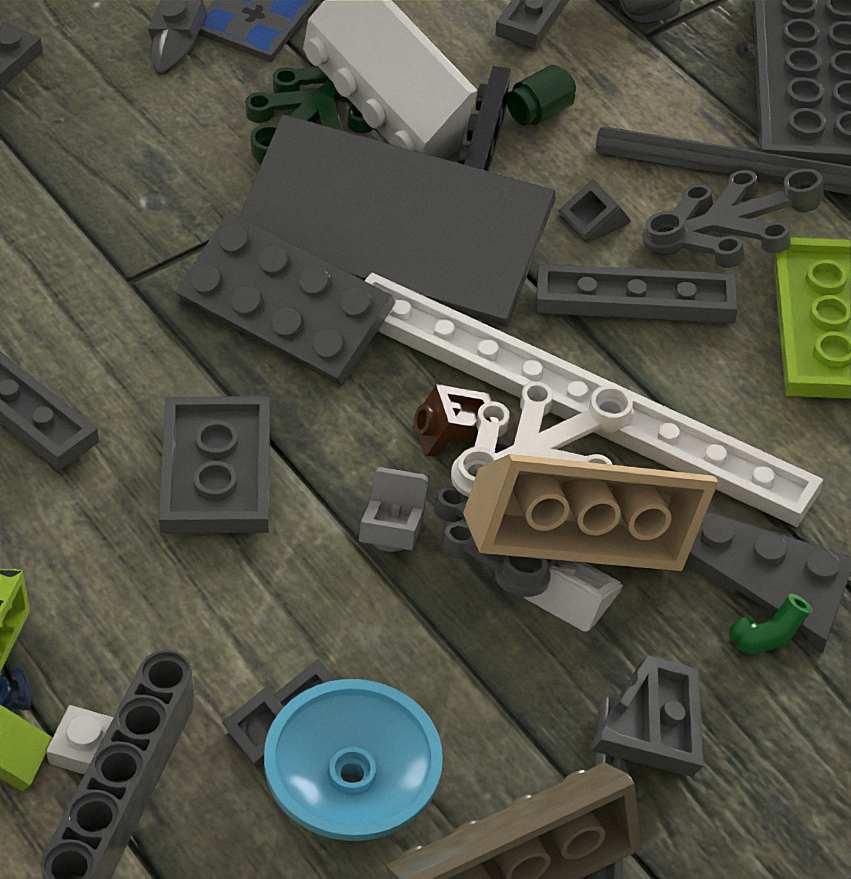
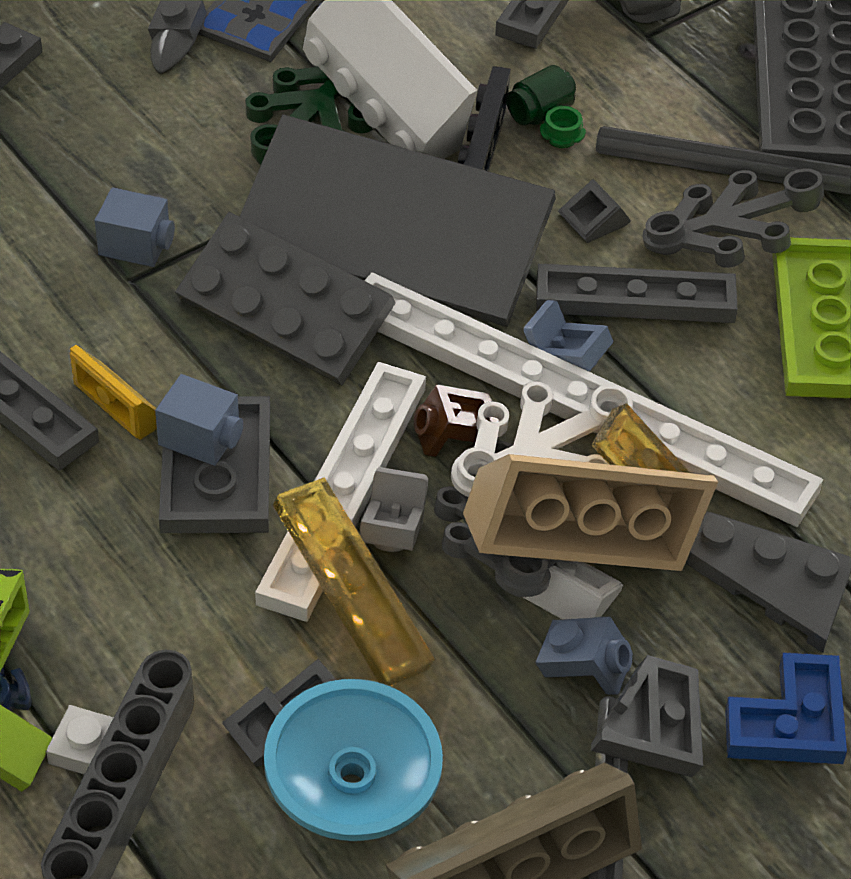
green arm [729,594,812,655] -> none
none -> yellow slope [70,345,157,440]
none -> sand blue brick [95,187,175,267]
none -> sand blue brick [155,374,243,466]
none -> white plate [255,362,426,622]
none -> clear yellow plate [273,477,436,686]
none -> sand blue bracket [524,300,613,372]
none -> sand blue bracket [535,617,633,695]
none -> green plate [540,106,586,148]
none -> clear yellow plate [591,403,690,473]
none -> blue plate [725,653,847,764]

